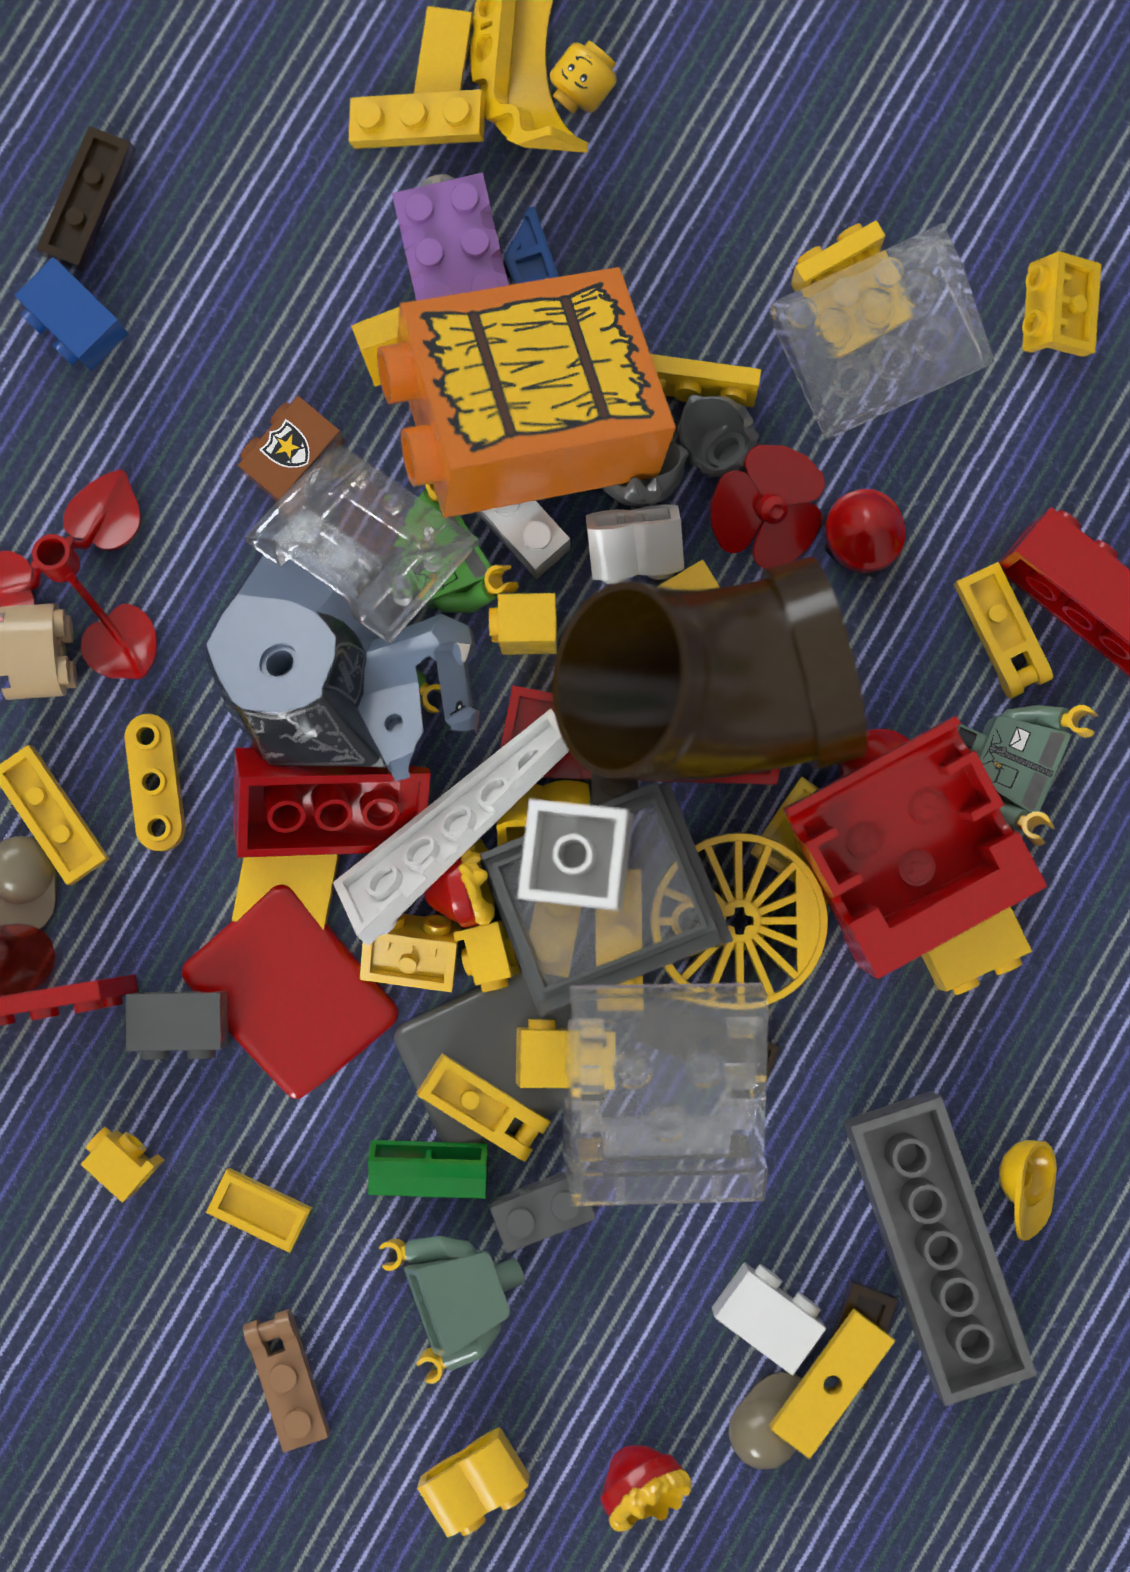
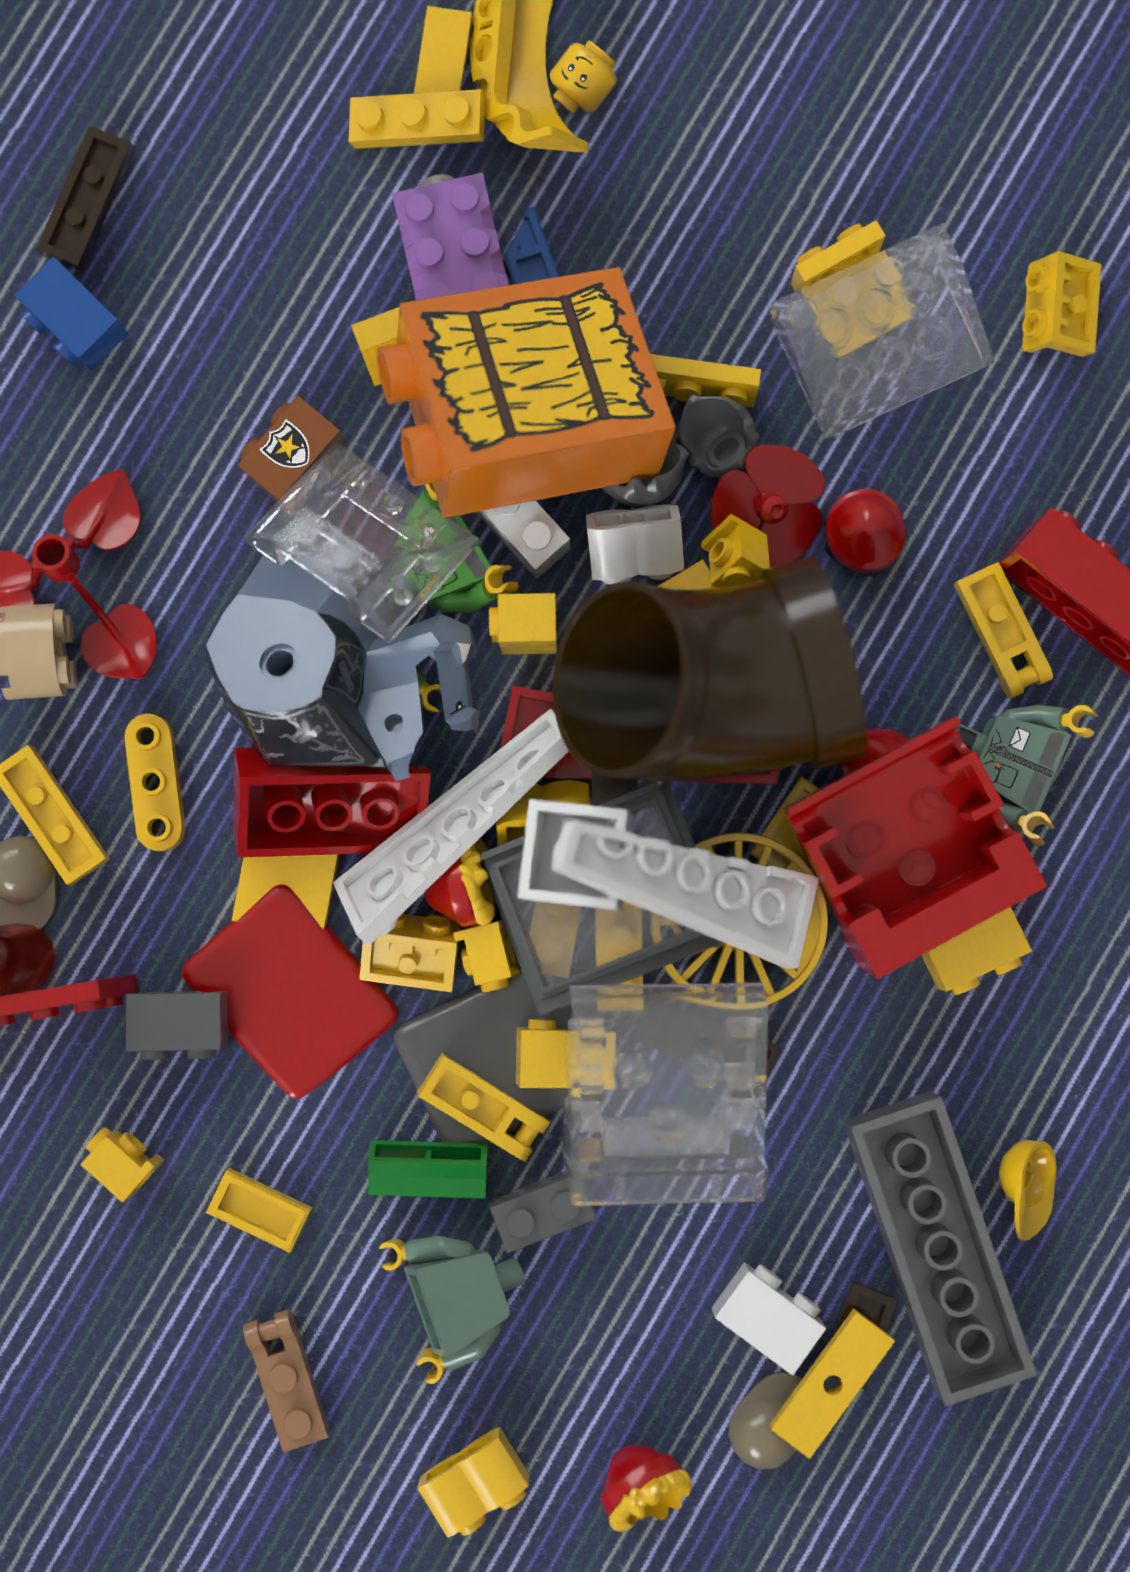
none -> white wing [551,820,819,968]
none -> yellow brick [701,514,770,588]

